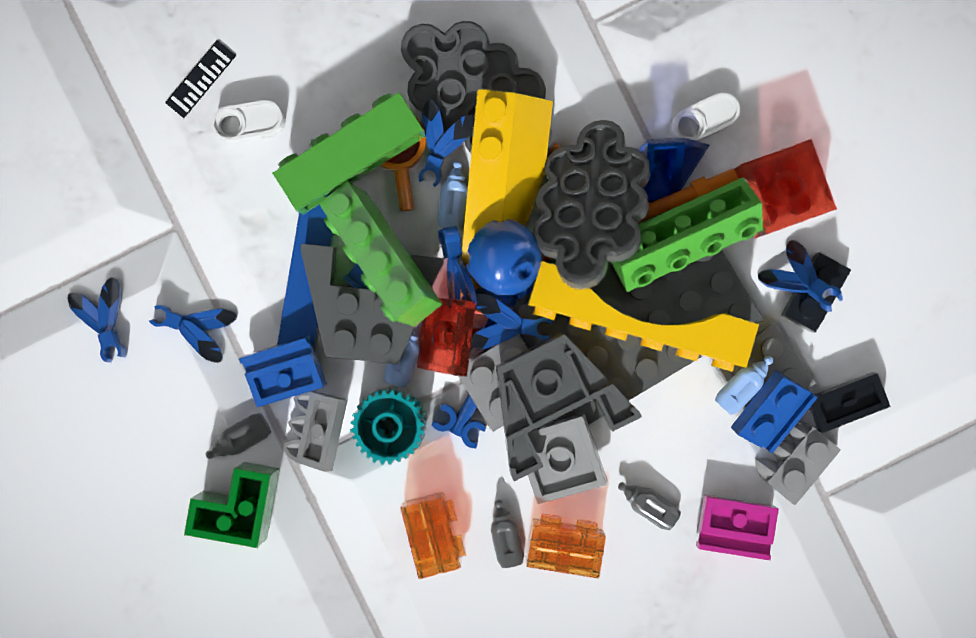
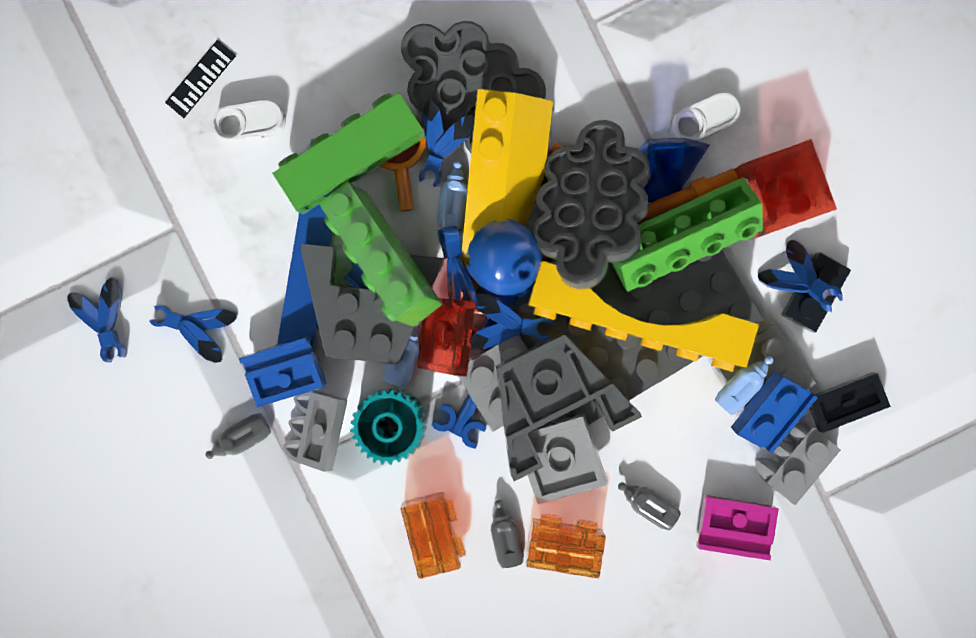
green brick [184,462,280,548] -> none

